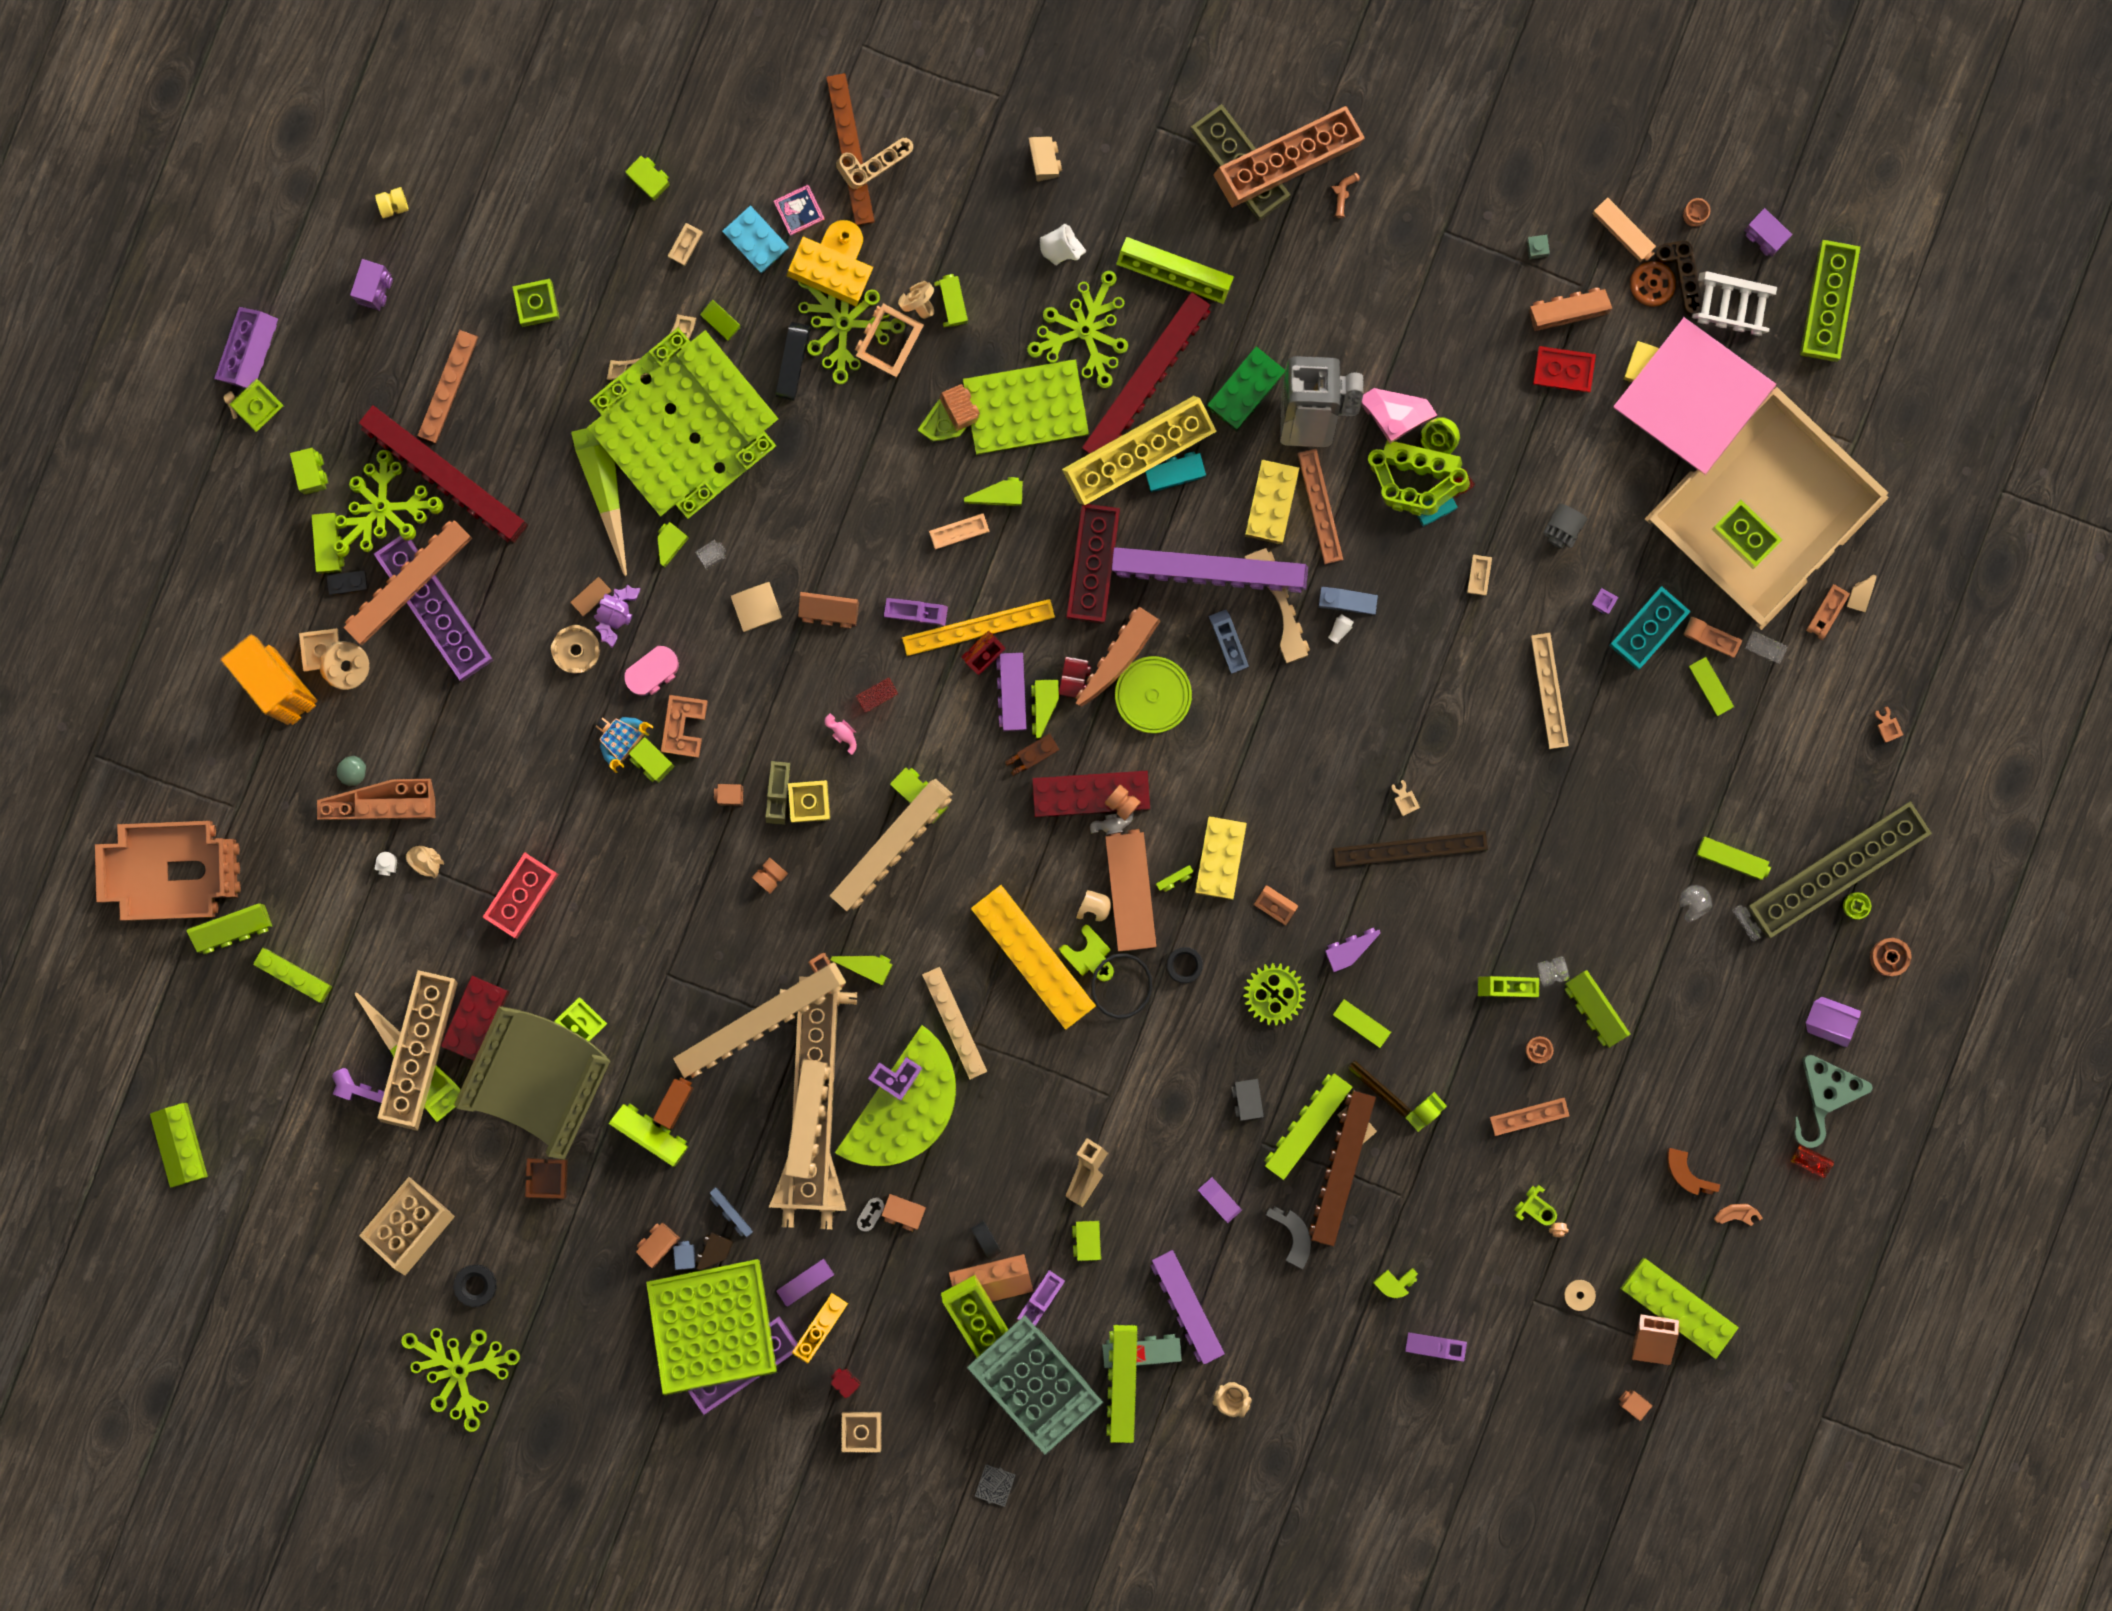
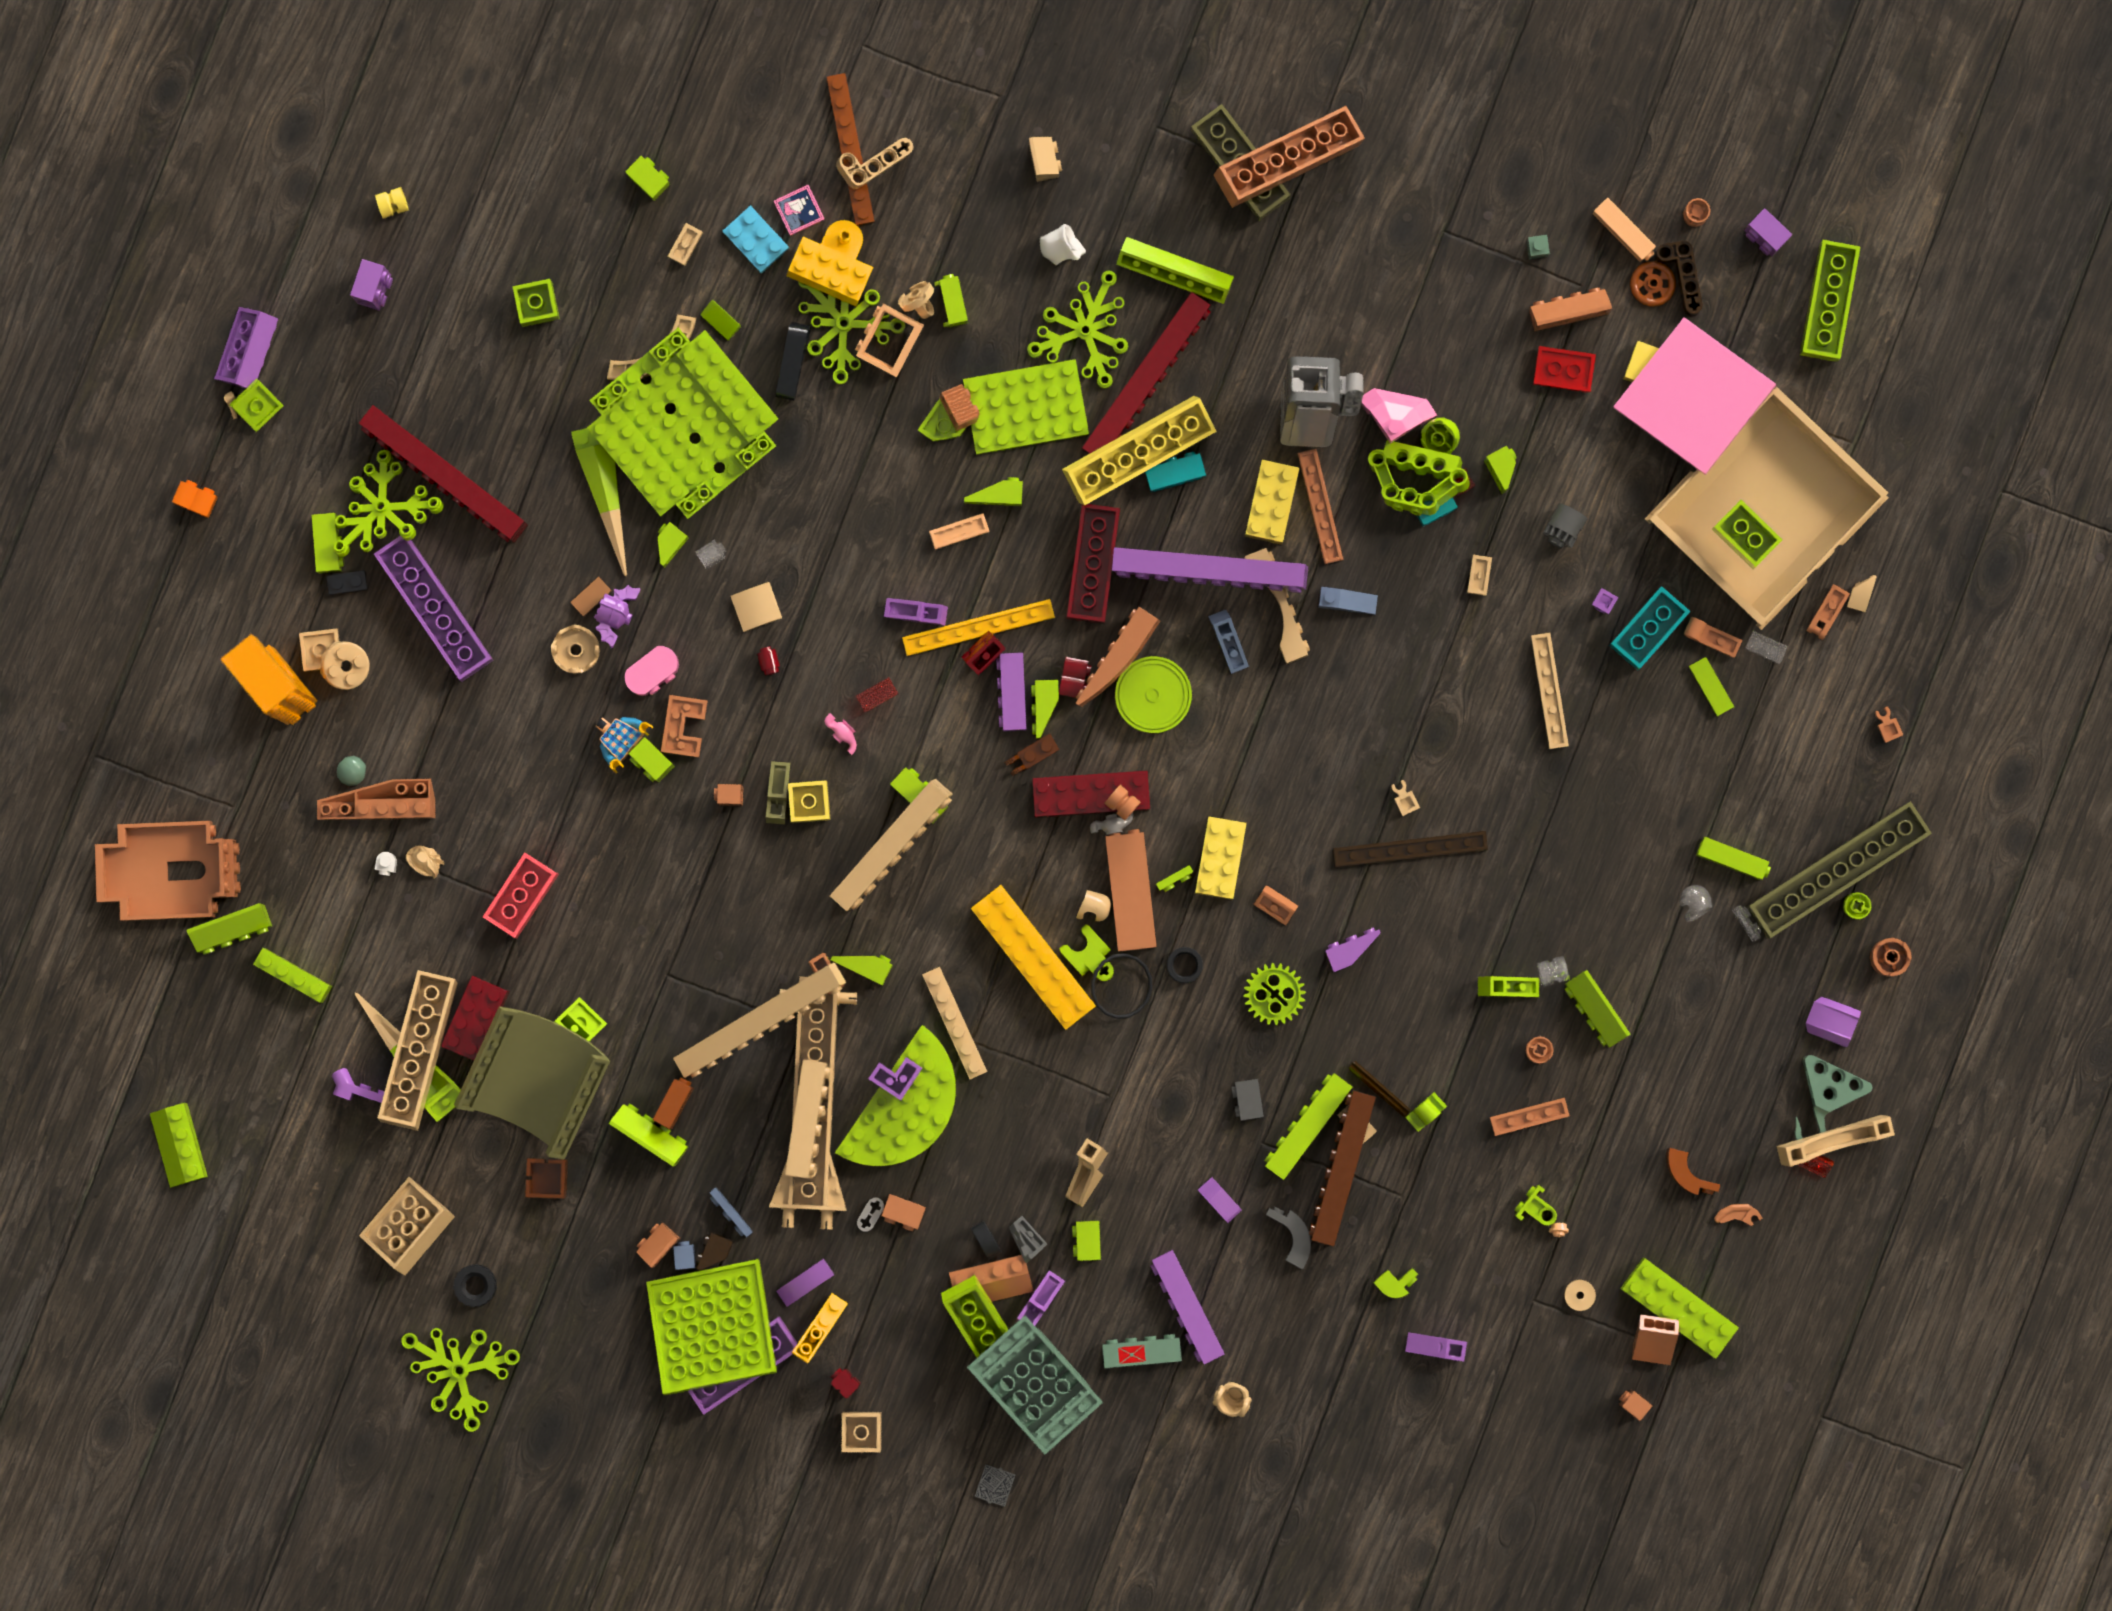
lime brick [290,448,328,495] -> none
nougat brick [344,520,473,645] -> none
nougat plate [418,330,478,443] -> none
nougat wheel [752,858,788,894] -> none
nougat slope [798,592,859,628] -> none
lime brick [1107,1325,1137,1443] -> none
green brick [1207,346,1286,432] -> none
white cone [1328,614,1354,644] -> none
nougat piece [1331,173,1360,218] -> none
lime tile [1333,999,1391,1048] -> none
white fence [1692,271,1777,336] -> none
none -> orange brick [172,480,218,518]
none -> dark red brick [757,646,780,676]
none -> dark grey wing [1009,1216,1047,1264]
none -> lime slope [1484,446,1517,494]
none -> tan arch [1777,1115,1895,1167]

